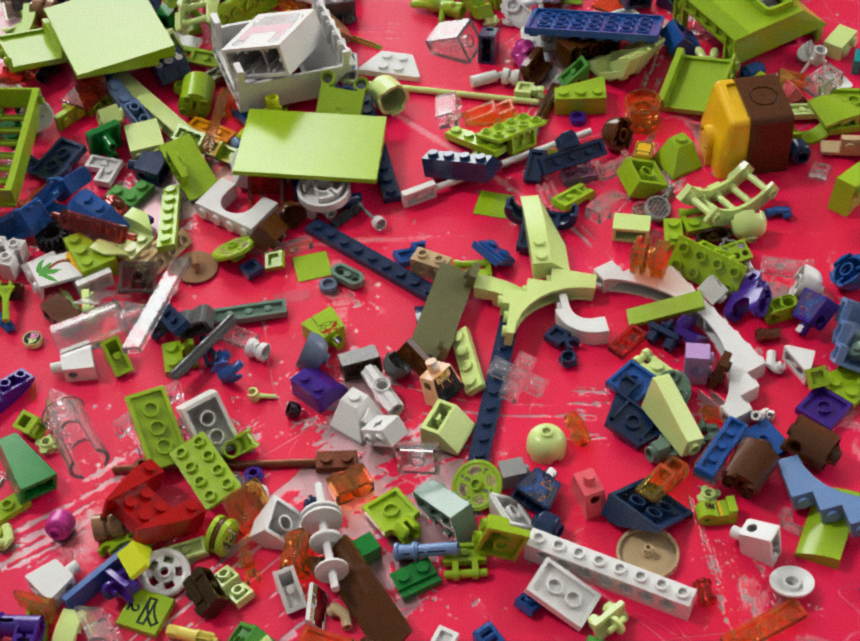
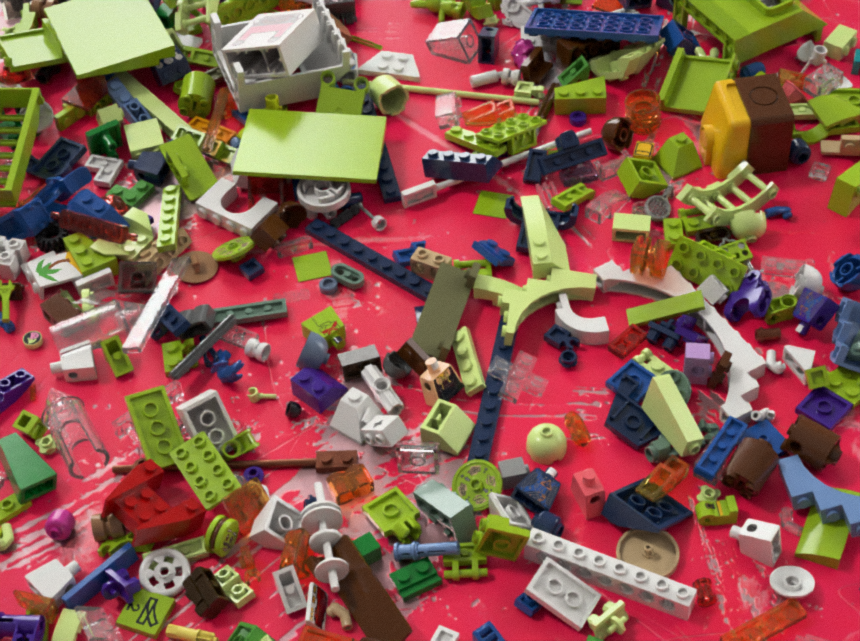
neon yellow slope [117,540,152,580] -> none
lime plate [265,249,285,272] -> none
clear orange plate [698,404,721,421] -> none

